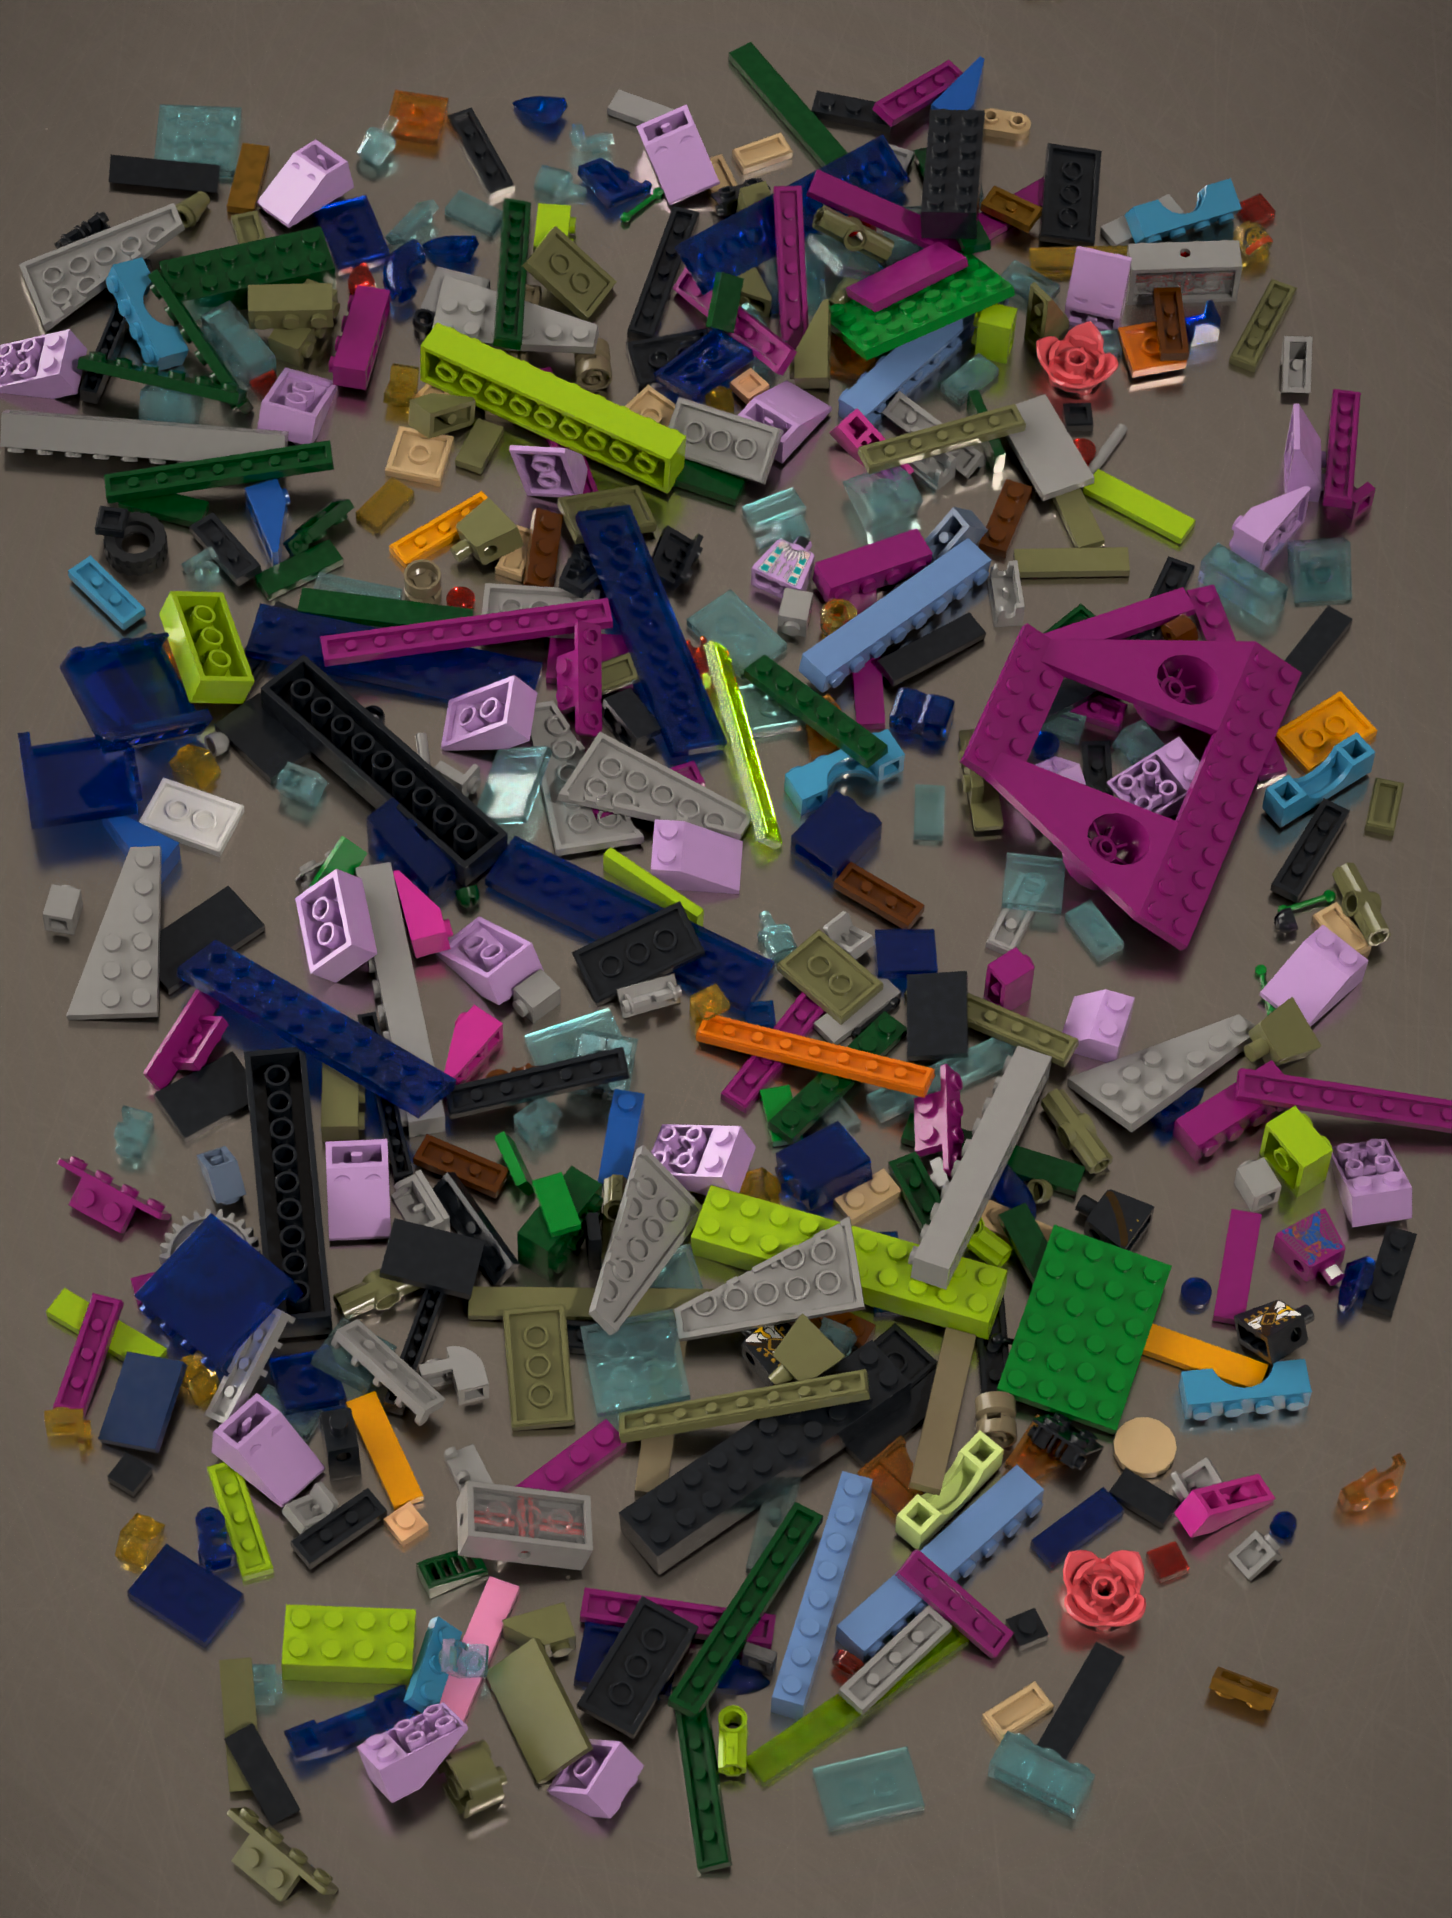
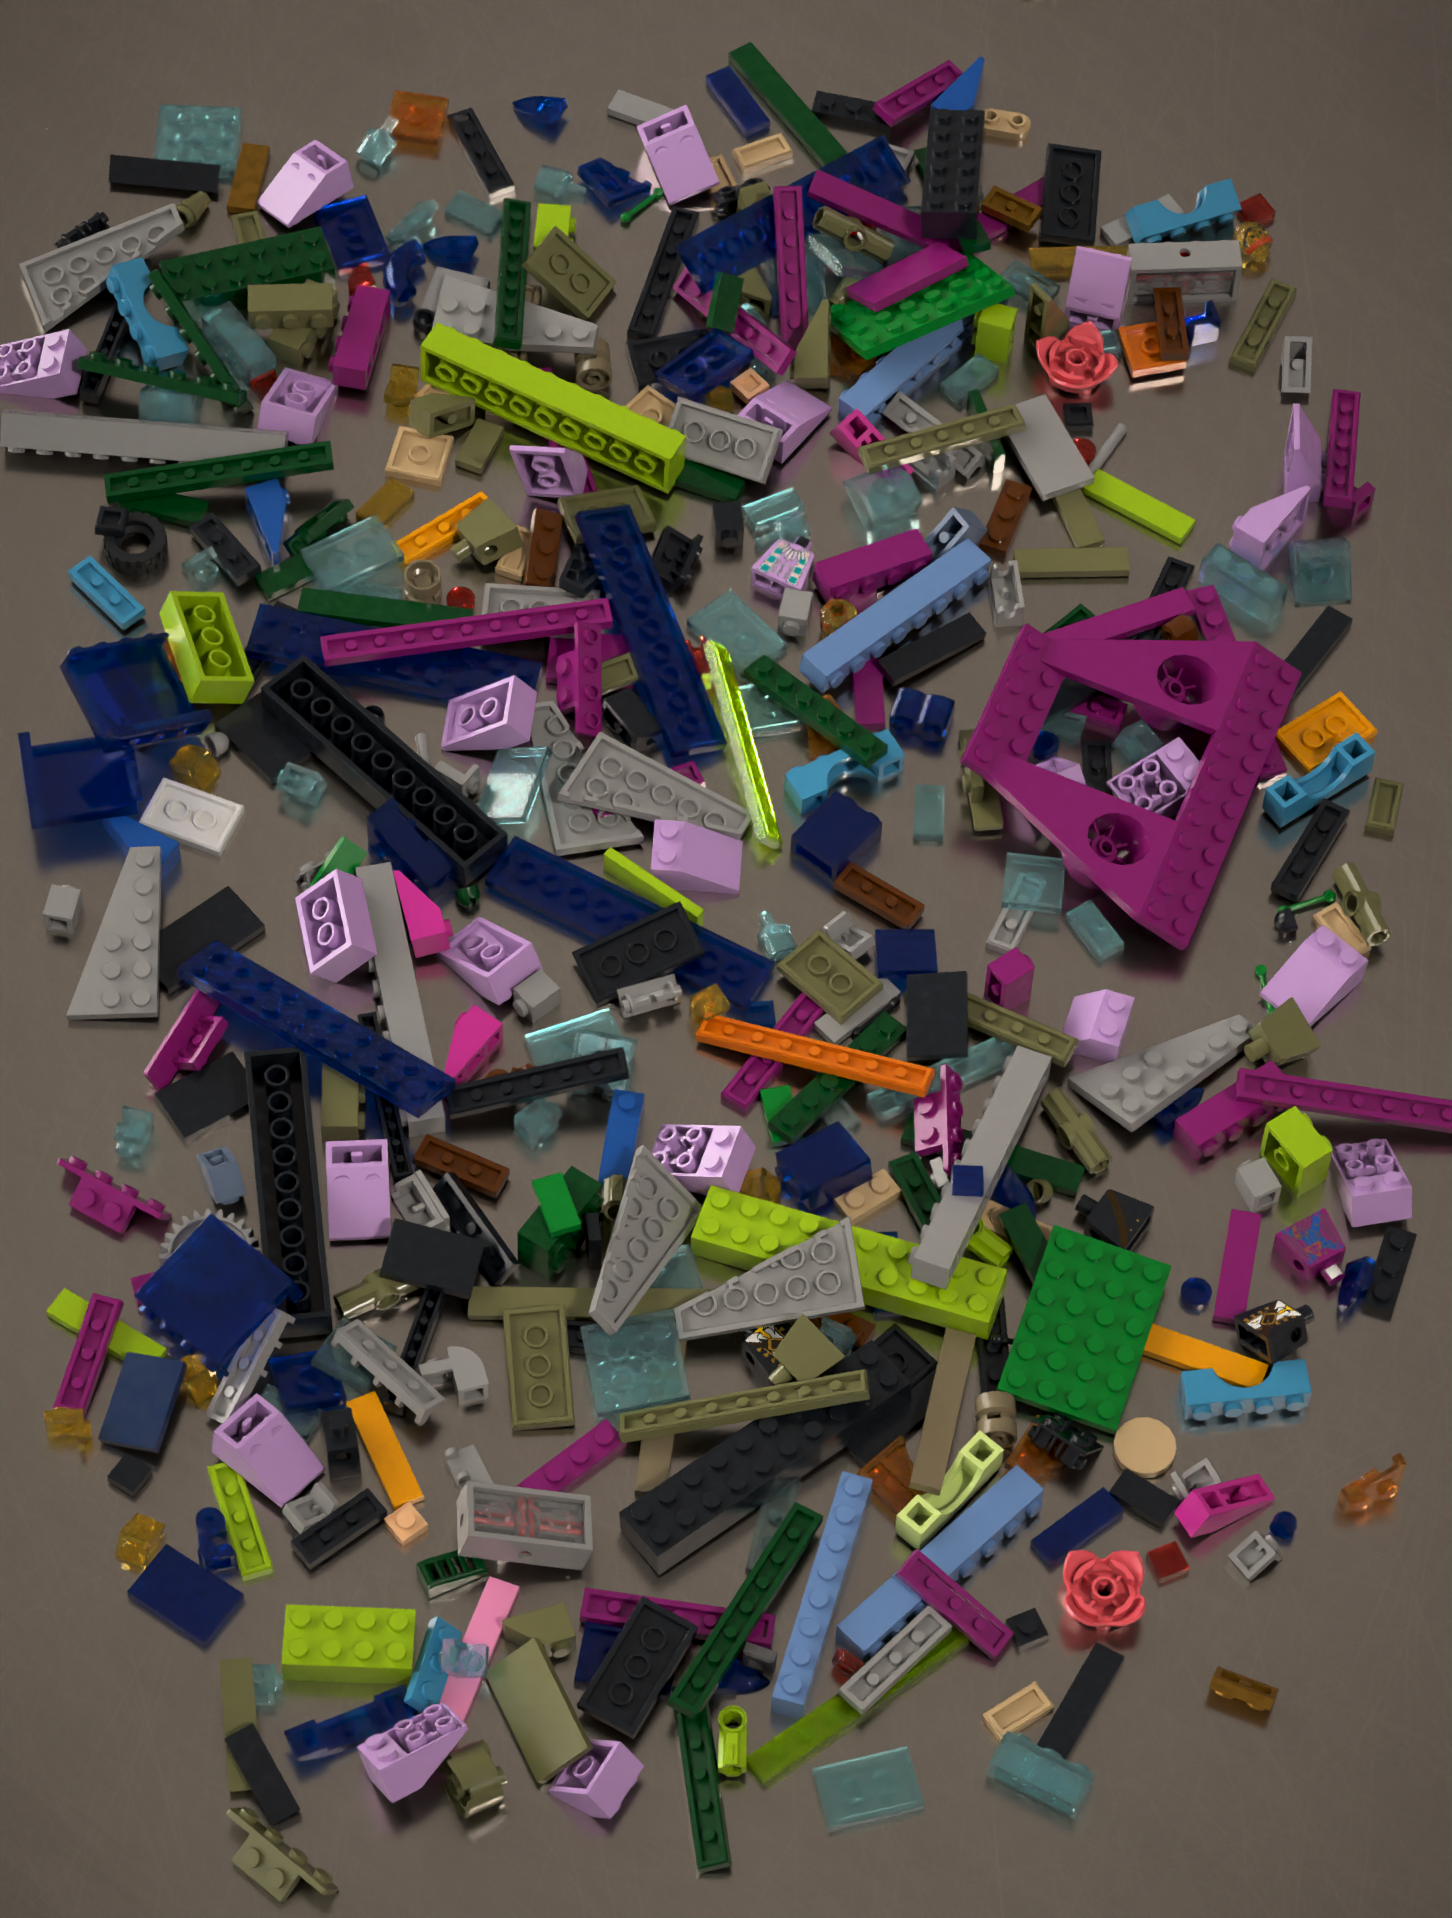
green tile [495,1131,534,1196] -> none
clear light blue bracket [569,123,615,154] -> none
none -> clear light blue tile [301,514,404,592]
none -> clear blue tile [706,66,770,137]
none -> black brick [712,501,744,548]
none -> clear blue tile [951,1165,984,1197]

